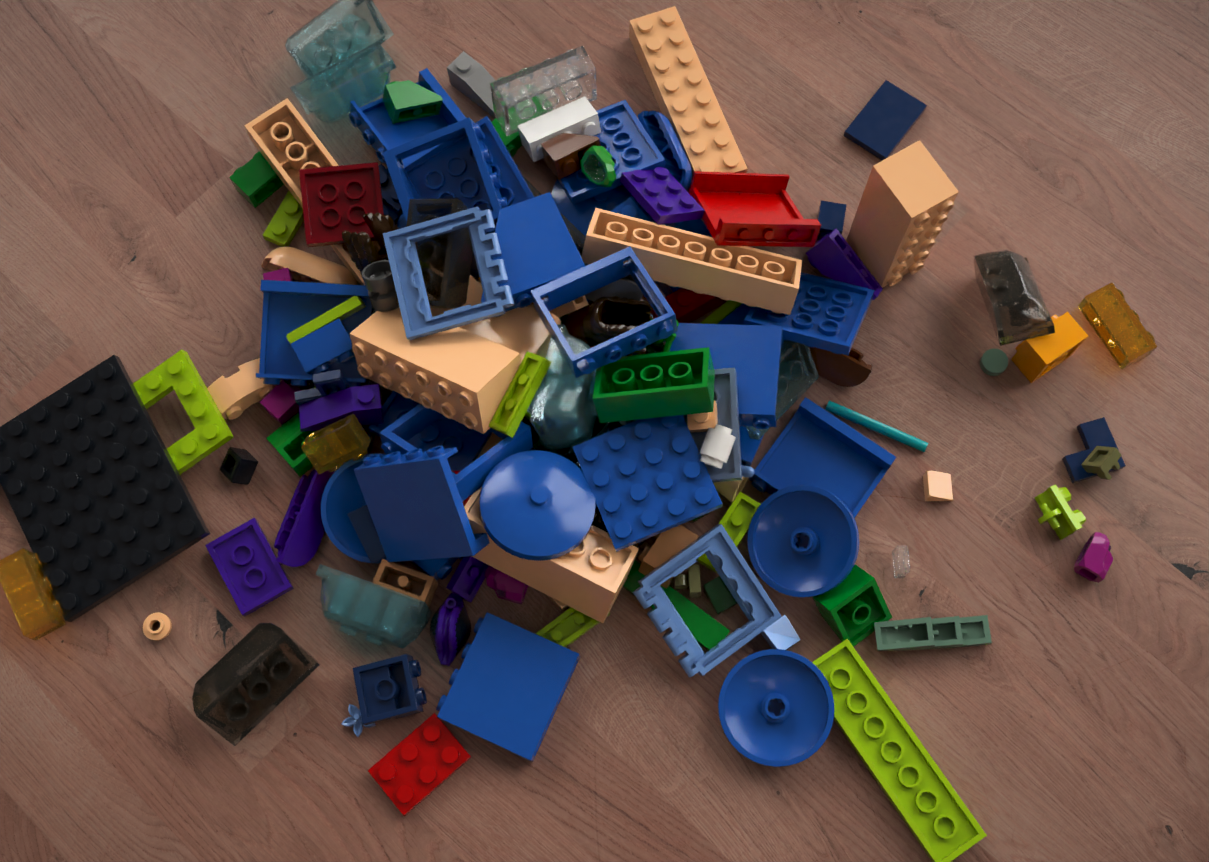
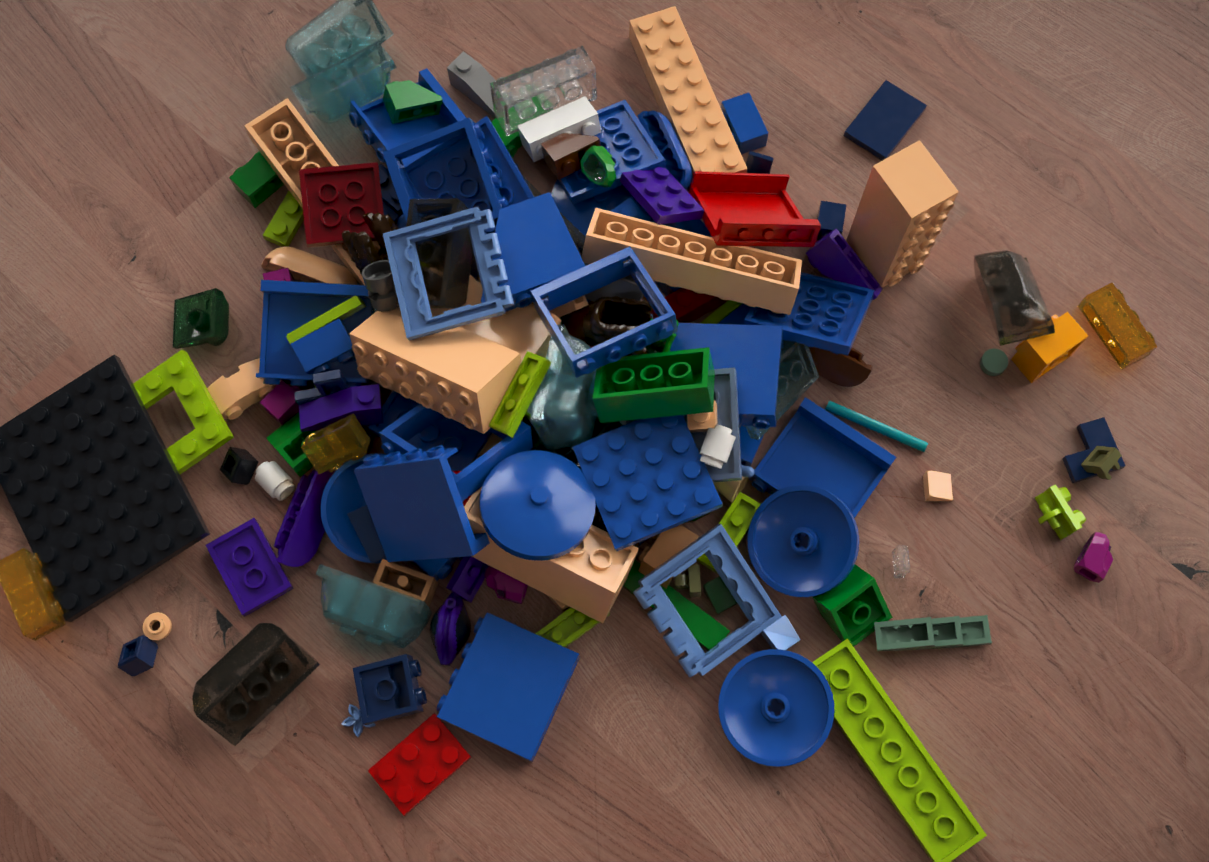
none -> dark blue slope [118,635,158,676]
none -> clear green slope [173,288,229,349]
none -> white brick [255,461,295,501]
none -> blue brick [721,92,768,154]
none -> dark blue slope [746,151,774,174]

